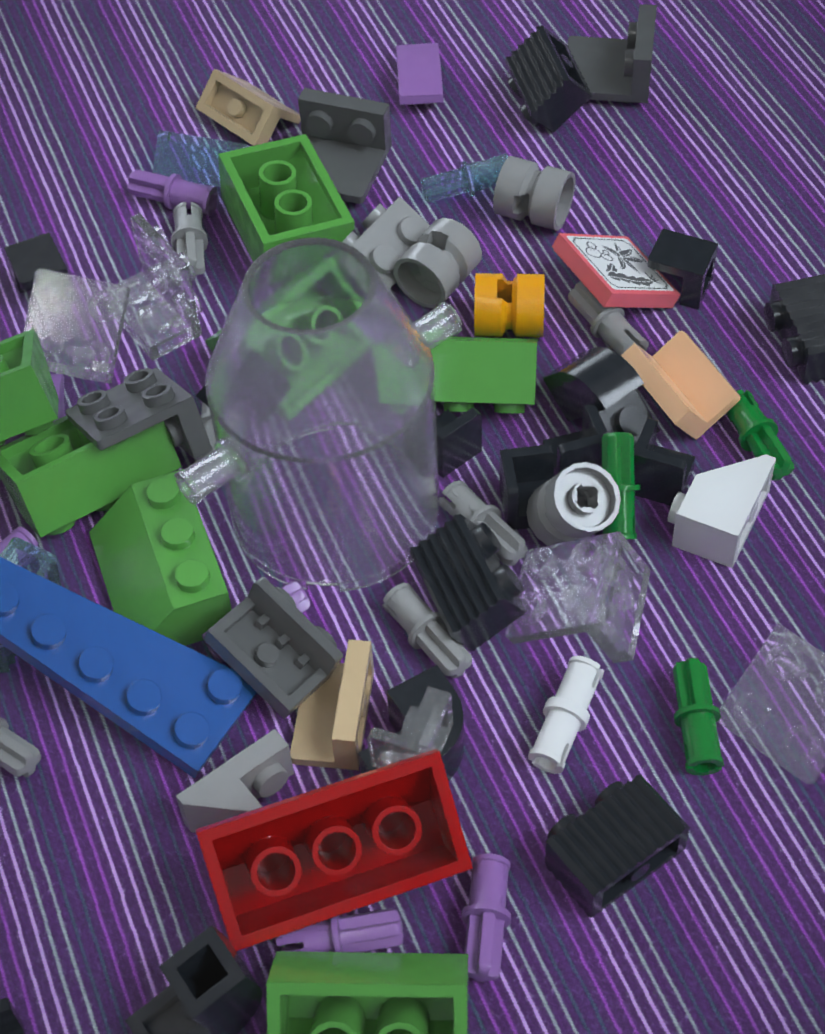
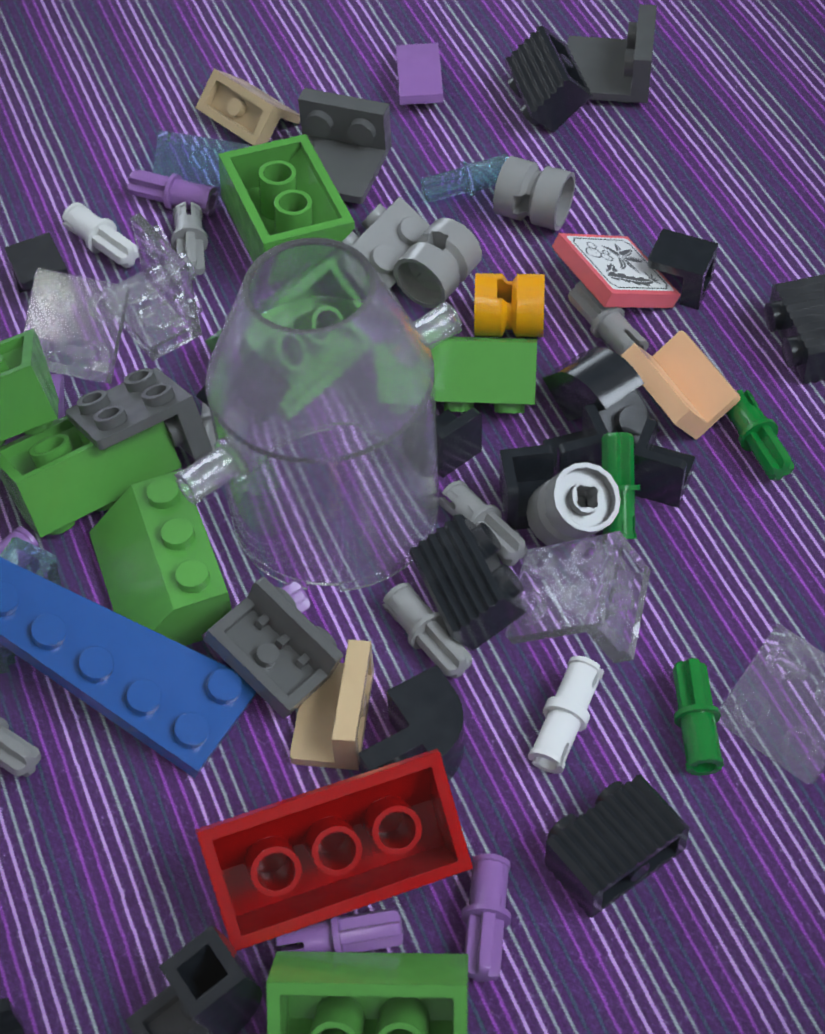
light grey slope [176,729,294,833] -> none
clear bracket [368,686,453,768] -> none
white slope [668,455,776,568] -> none
none -> white axle [62,202,140,268]

